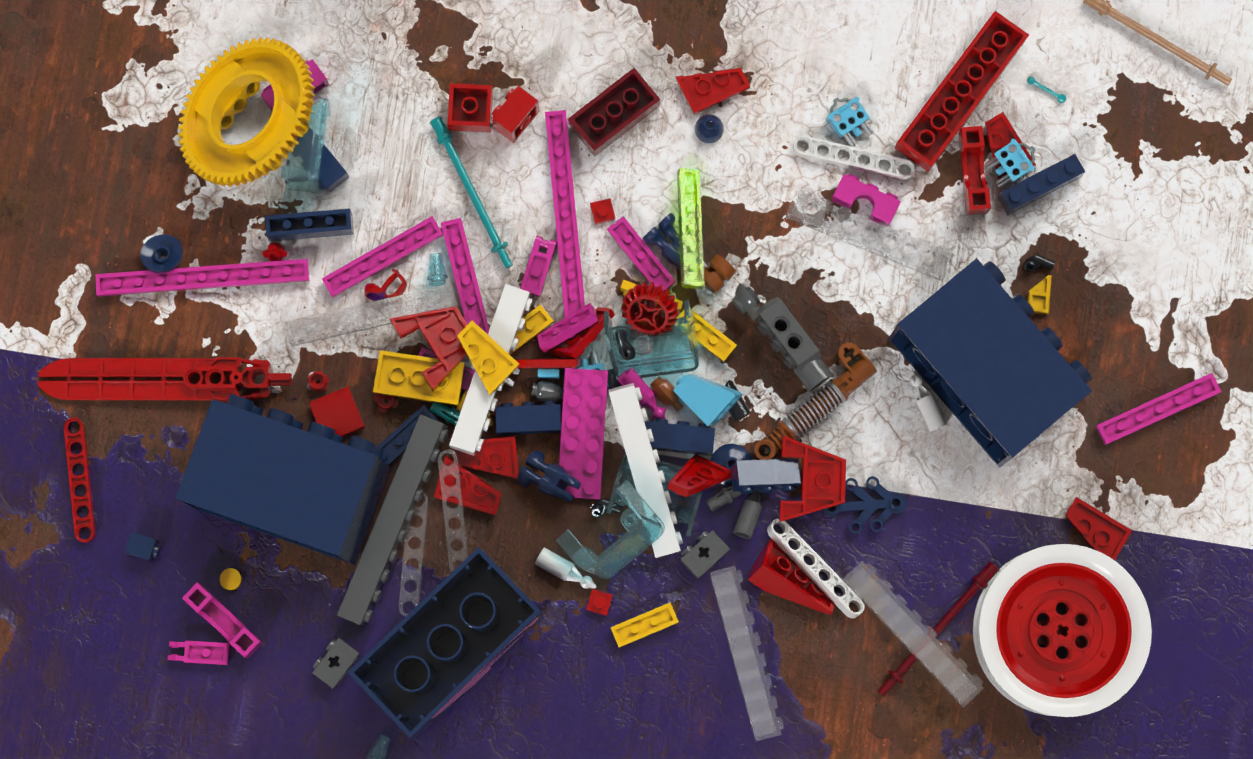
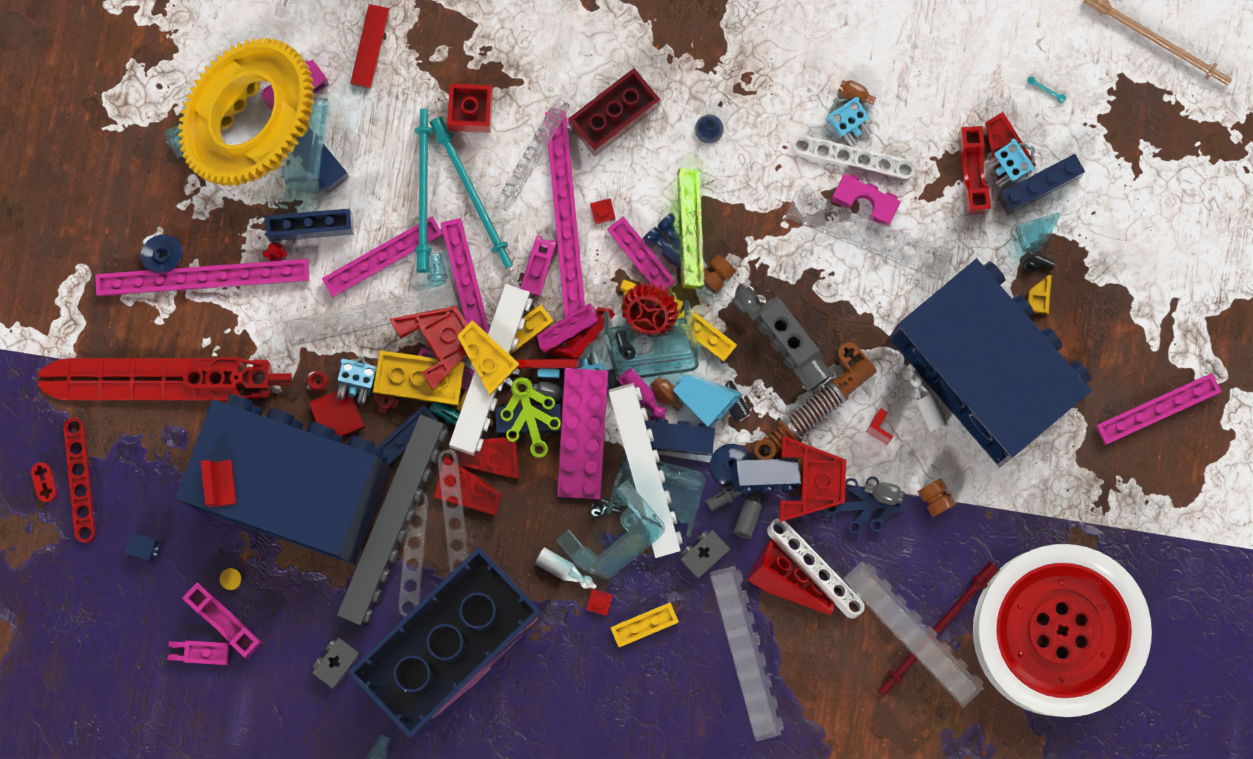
red piece [364,269,407,303] -> none
red brick [492,85,540,143] -> none
dark blue piece [517,450,581,502] -> none
red wing [667,454,732,497] -> none
red wing [675,68,750,115] -> none
red brick [895,11,1029,173] -> none
red wing [1064,497,1132,561] -> none
none -> red beam [31,462,58,503]
none -> clear light blue cone [164,126,184,158]
none -> red panel [201,460,237,508]
none -> medium azure piece [336,357,377,405]
none -> red tile [350,4,390,89]
none -> teal bar [414,109,433,273]
none -> clear beam [496,99,569,211]
none -> lime plant [500,377,561,459]
none -> dark orange plant [838,80,876,105]
none -> dark grey plant [864,482,905,505]
none -> red panel [865,408,894,445]
none -> dark orange wheel [917,478,956,518]
none -> clear light blue slope [1015,212,1060,254]

